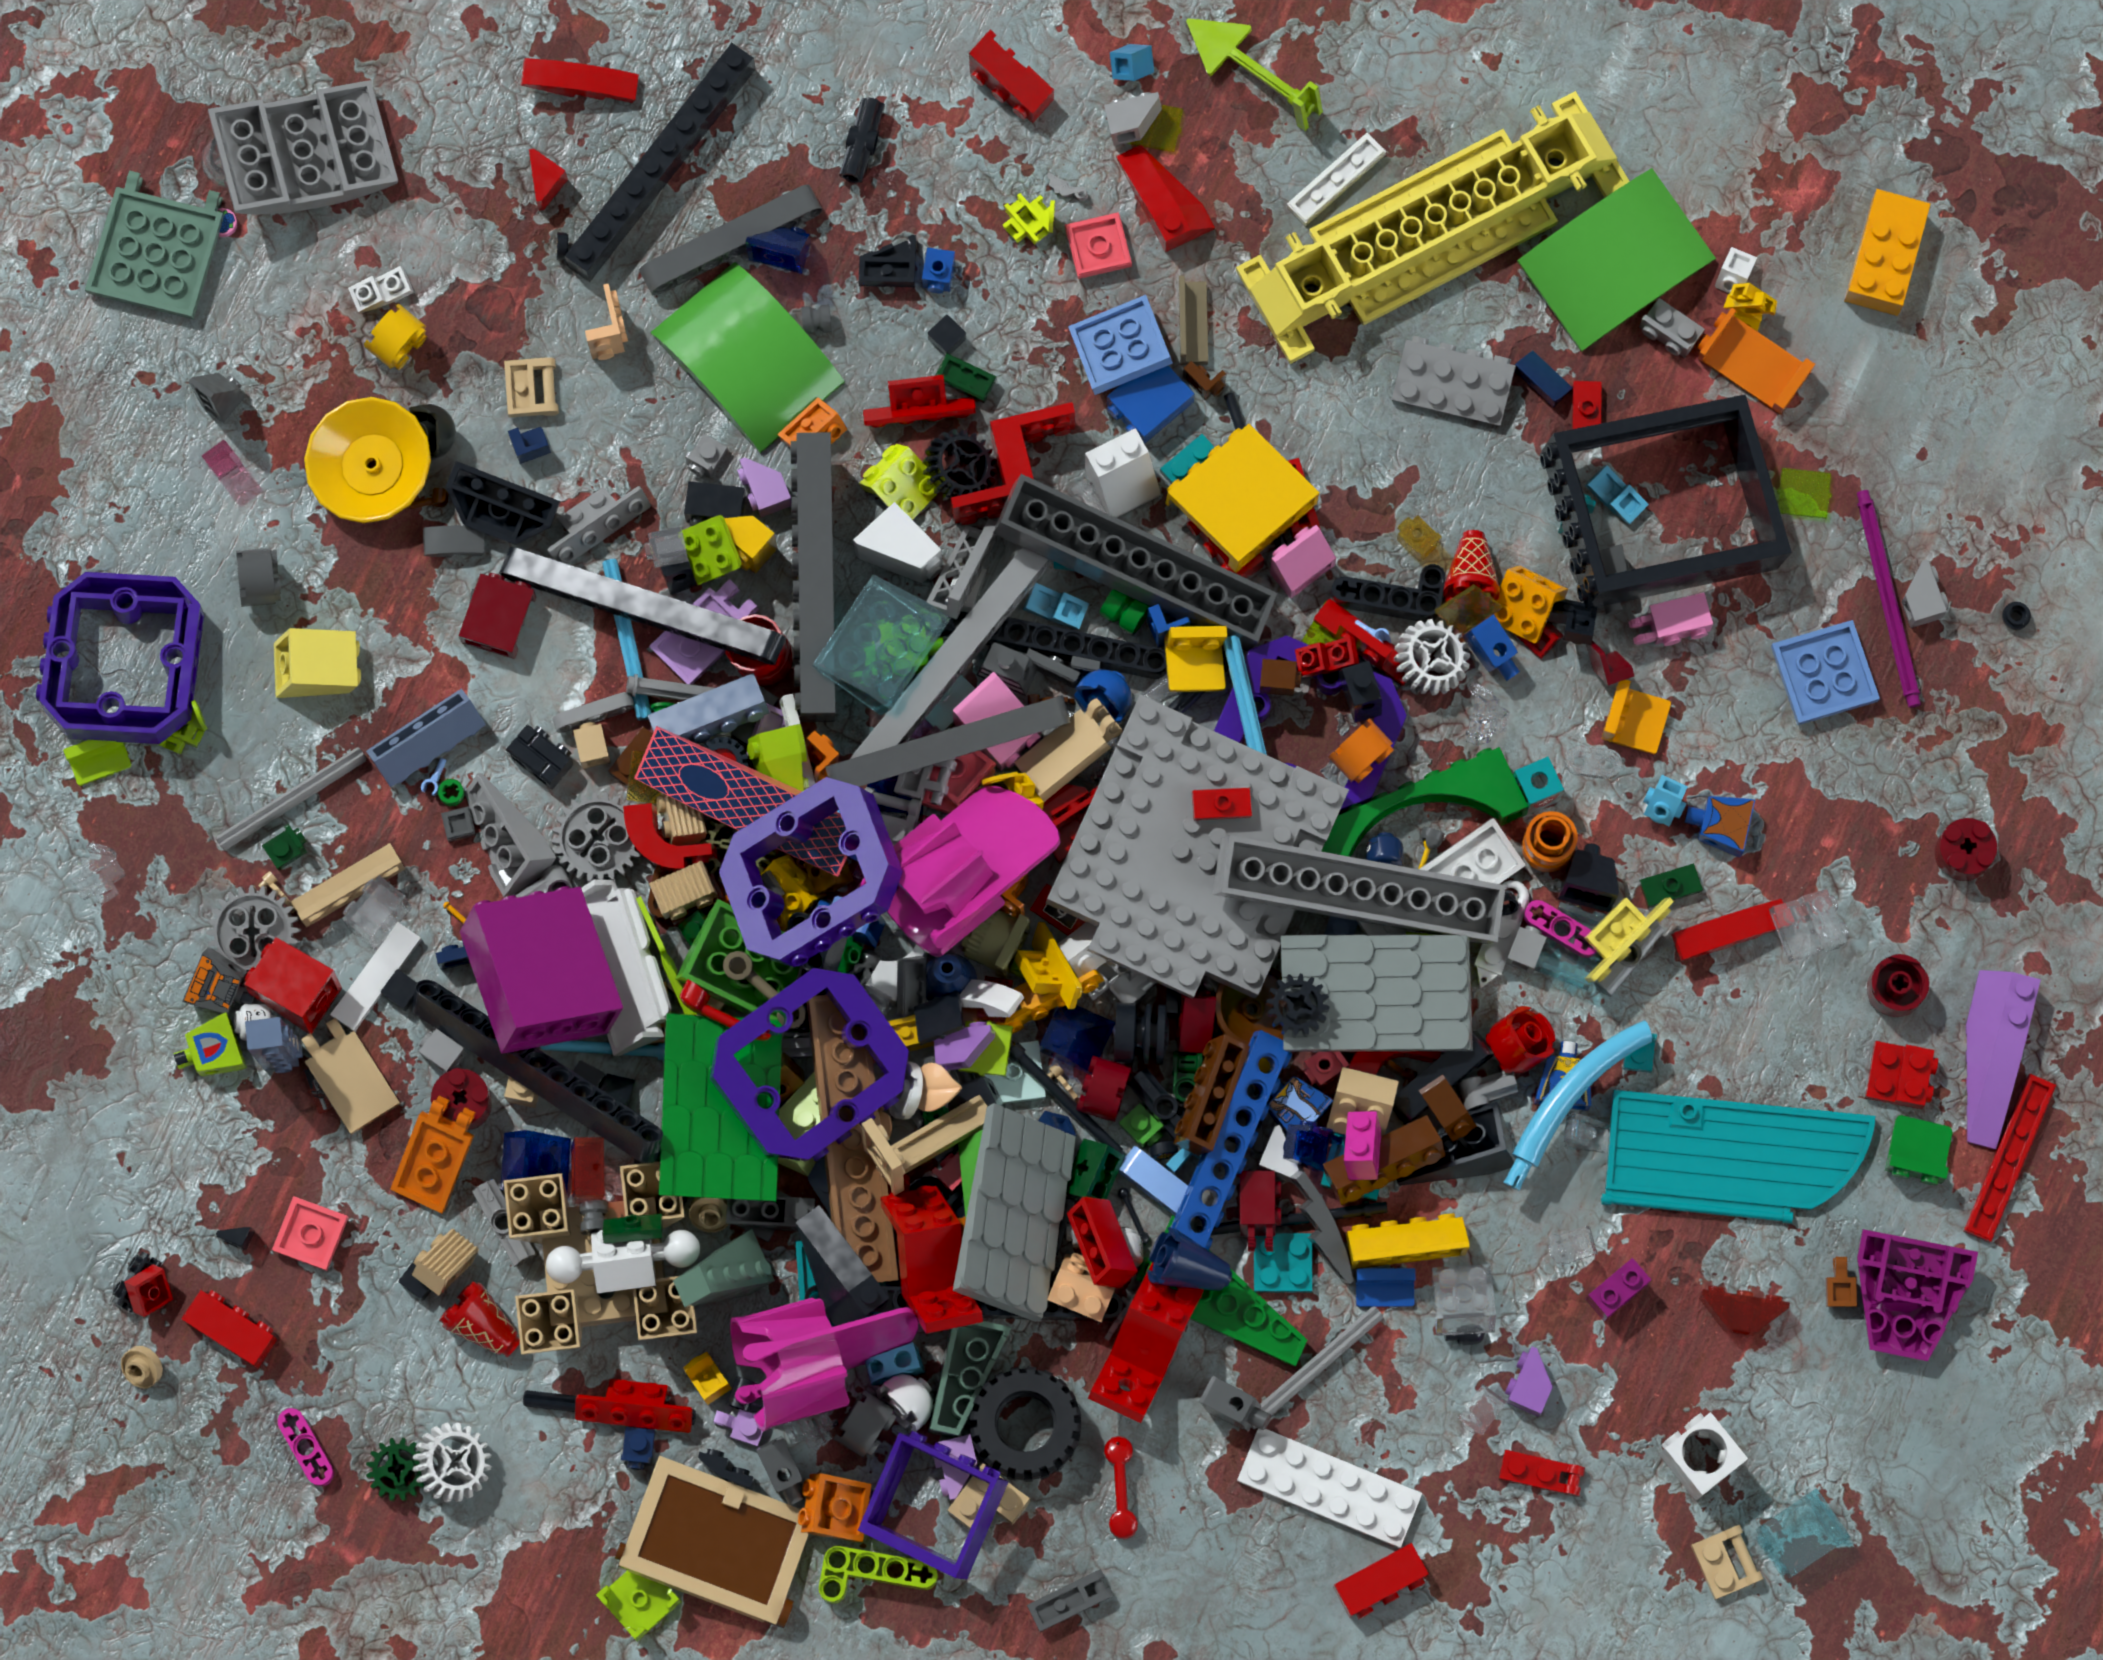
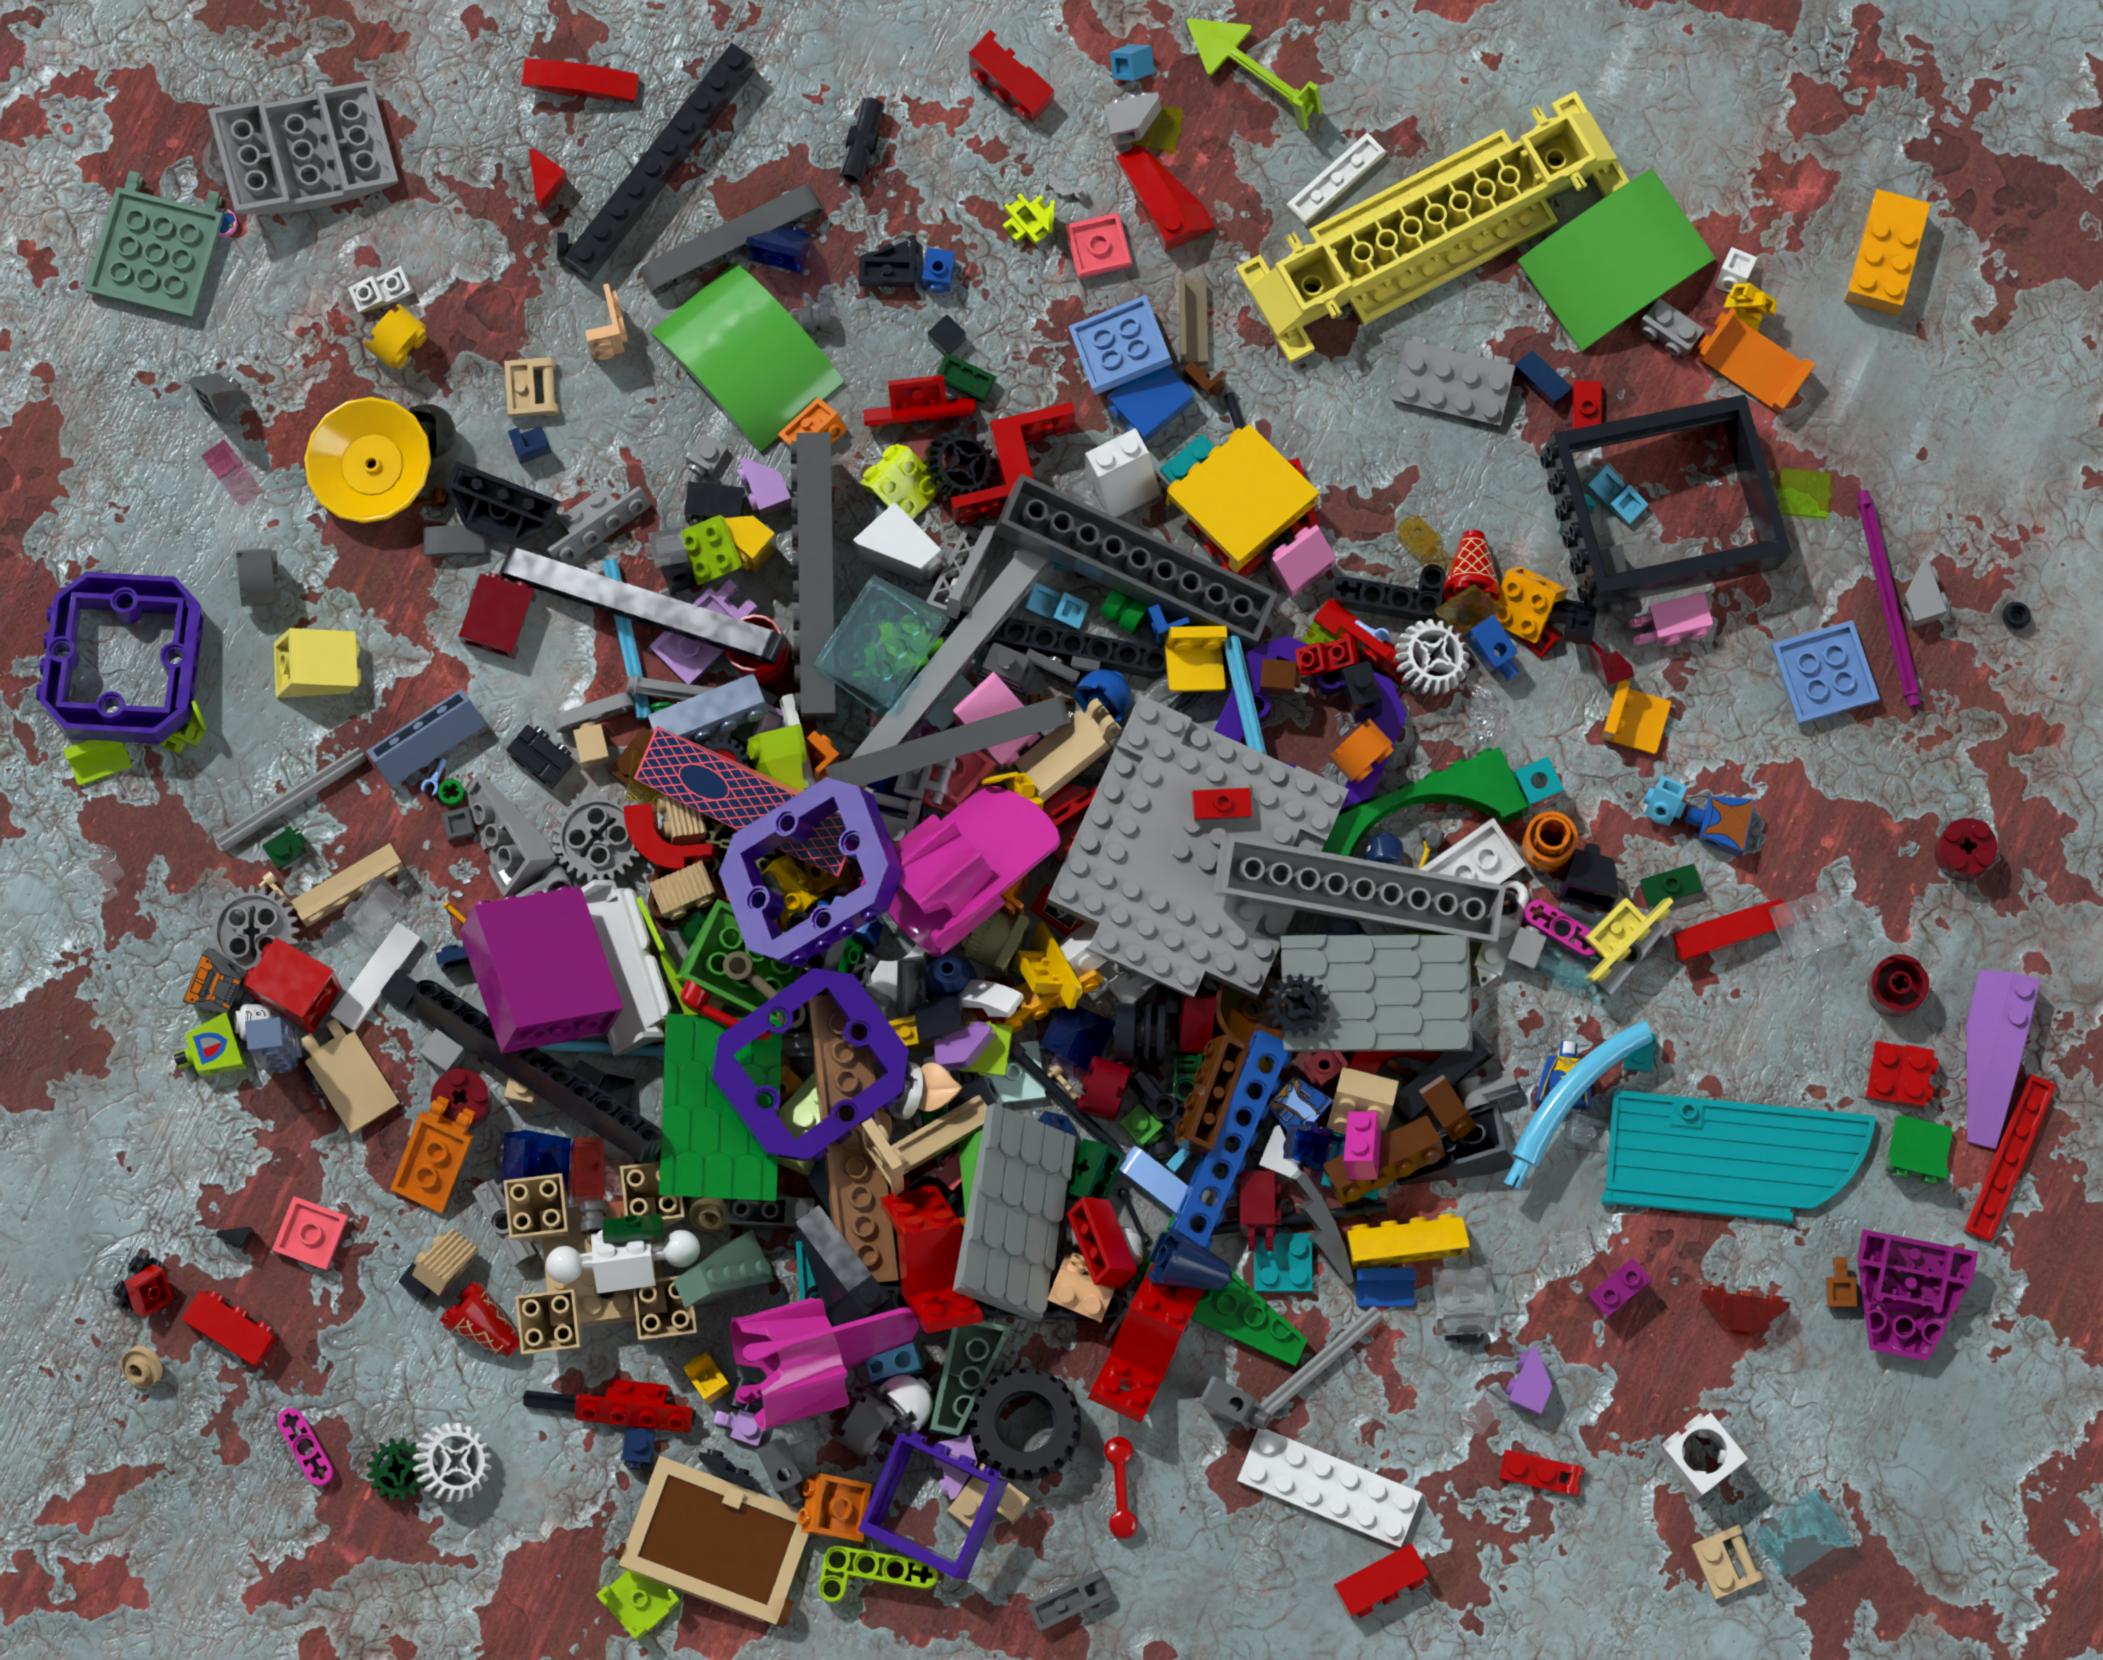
red brick [1486,1006,1556,1073] -> none

